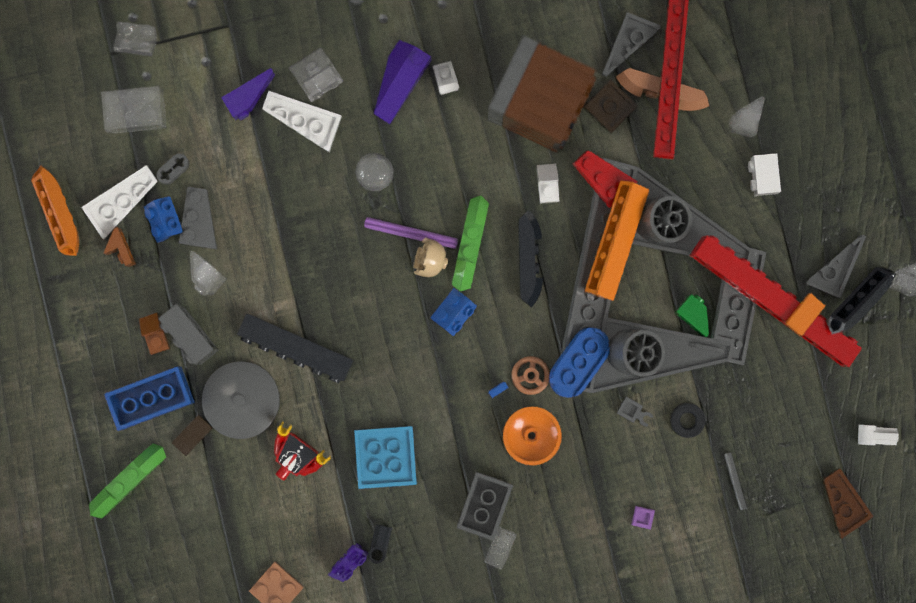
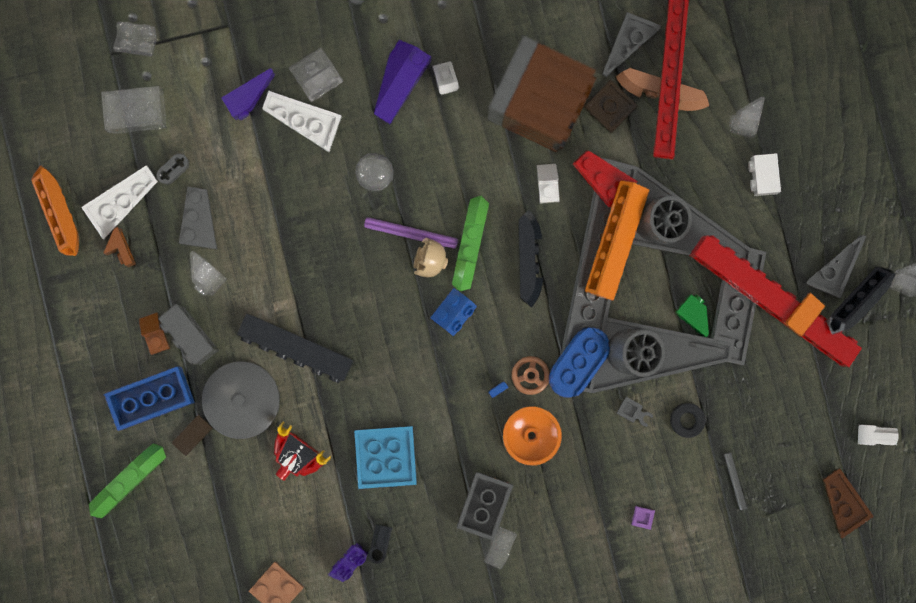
blue bracket [144,197,183,243] -> none

